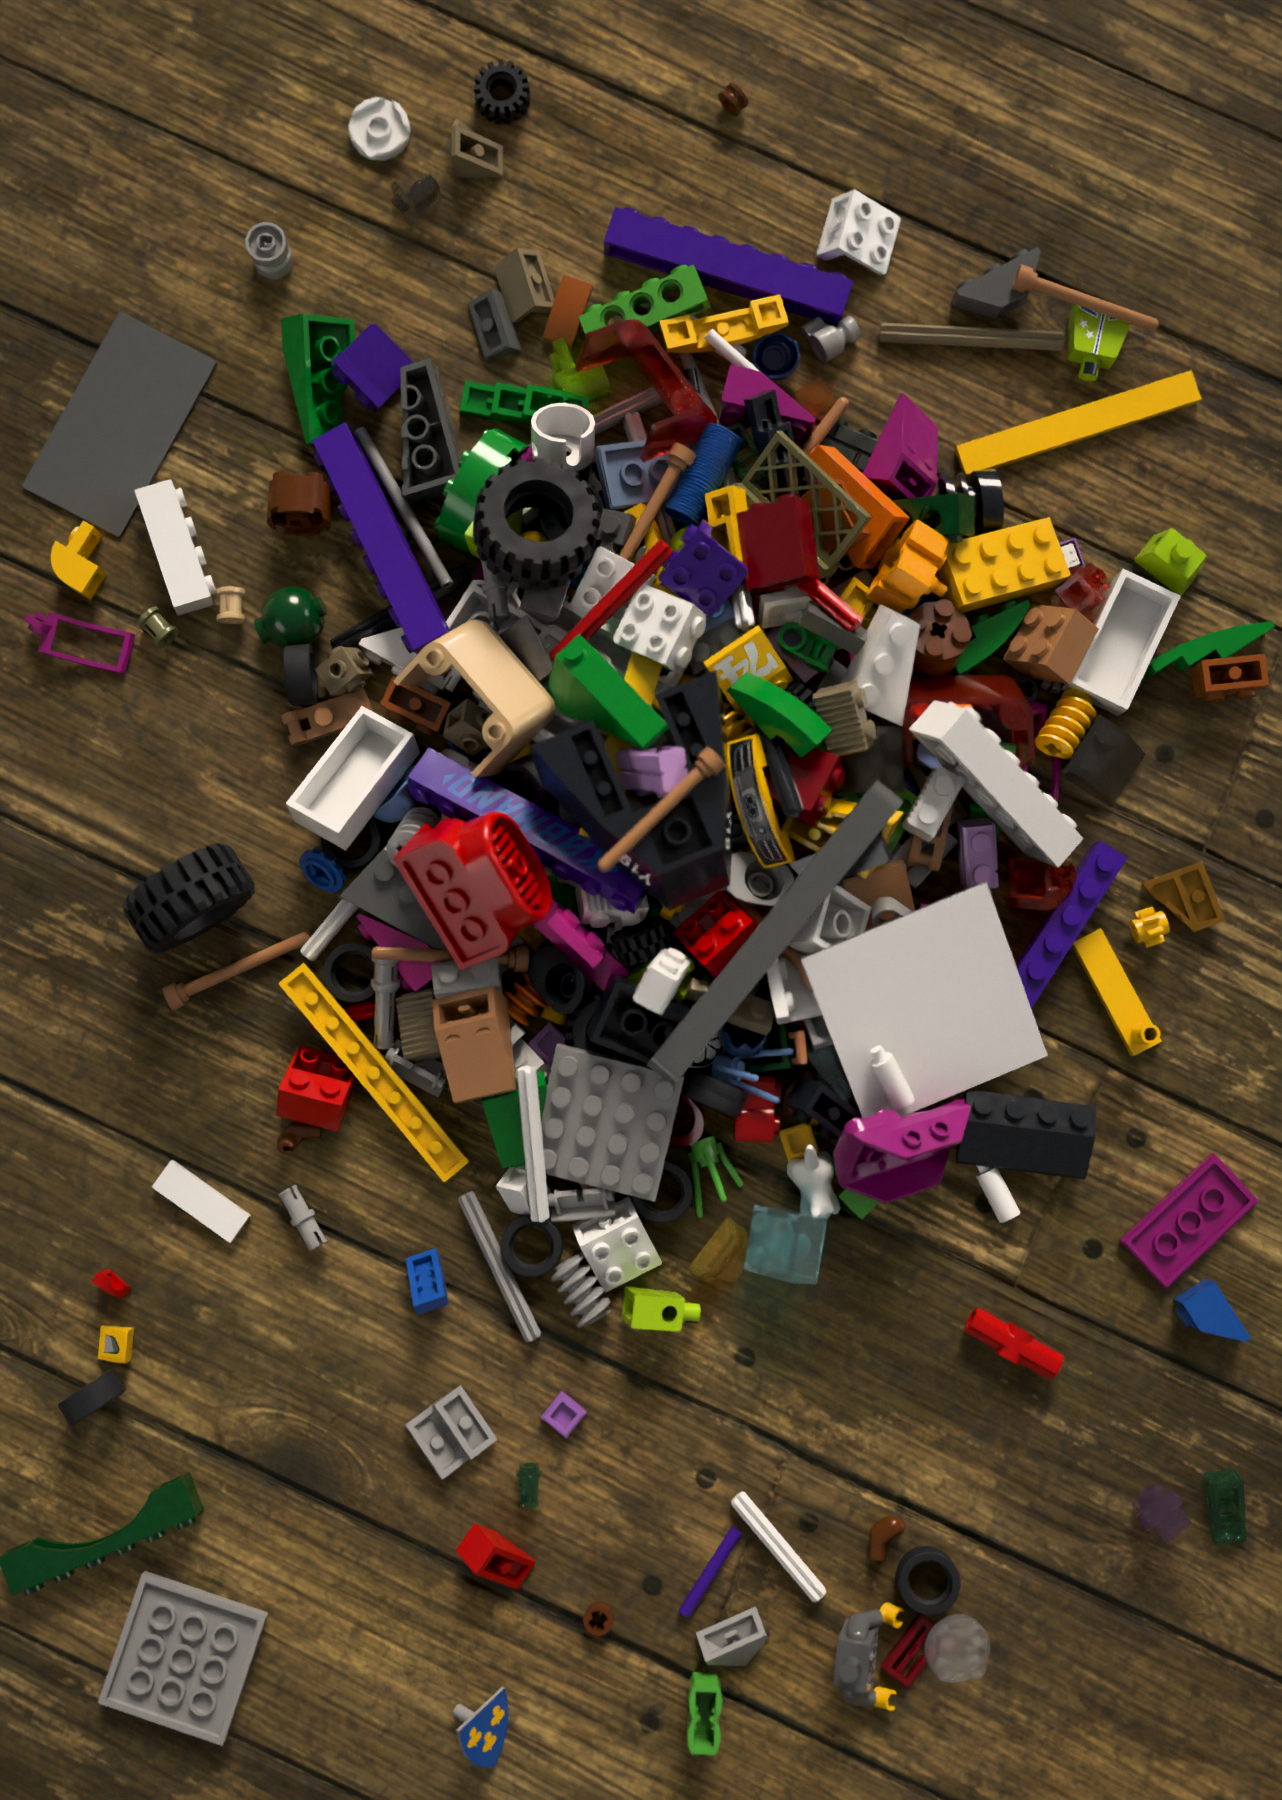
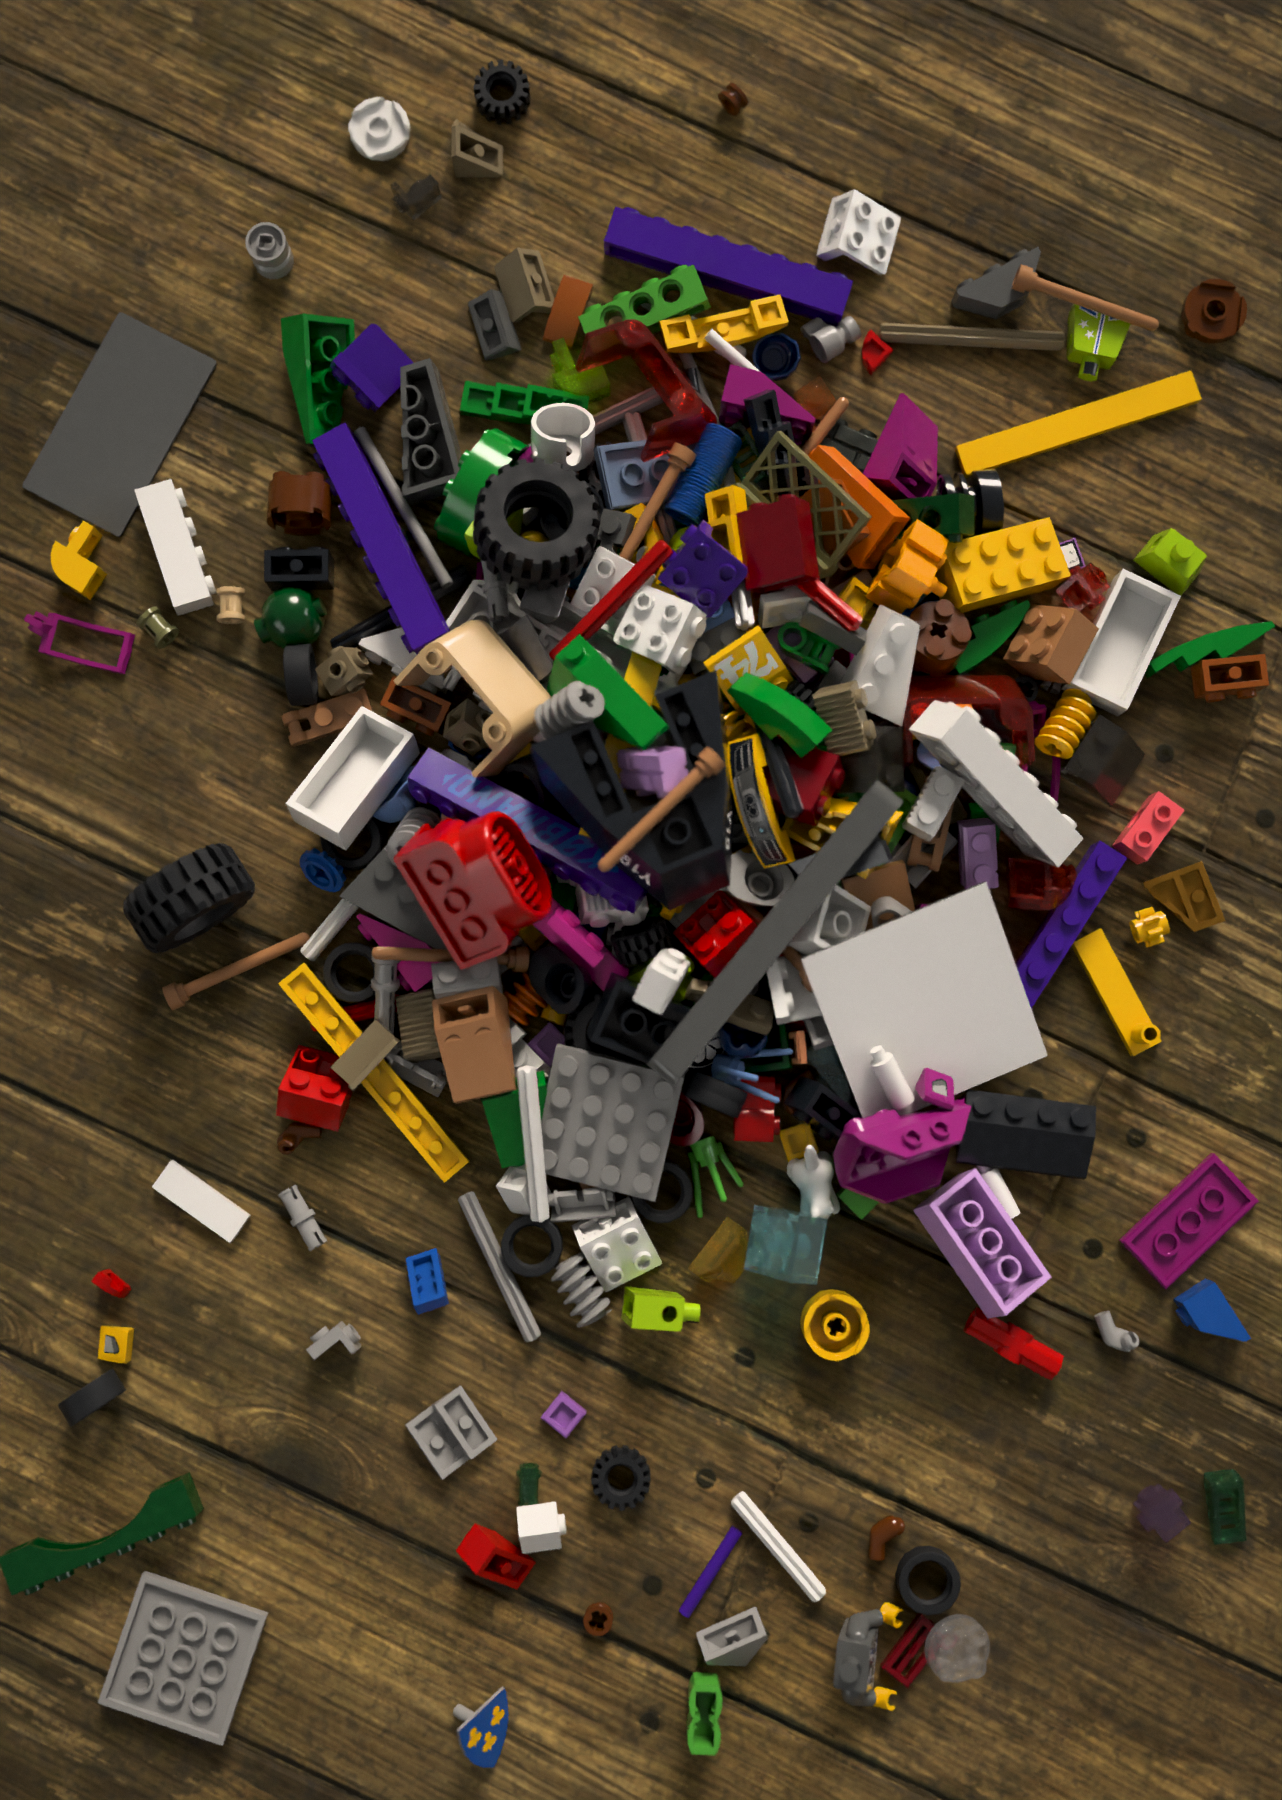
none -> black brick [264,547,334,591]
none -> light grey bracket [306,1321,361,1360]
none -> dark tan panel [331,1019,400,1091]
none -> white brick [517,1502,567,1554]
none -> light grey piece [534,681,604,739]
none -> black tyre [591,1445,650,1511]
none -> yellow brick [800,1289,870,1361]
none -> red tile [861,330,893,375]
none -> lavender brick [913,1168,1051,1318]
none -> magenta slope [915,1068,954,1111]
none -> light grey arm [1094,1311,1139,1352]
none -> coral brick [1112,791,1185,865]
none -> reddish brown plate [1181,279,1247,344]

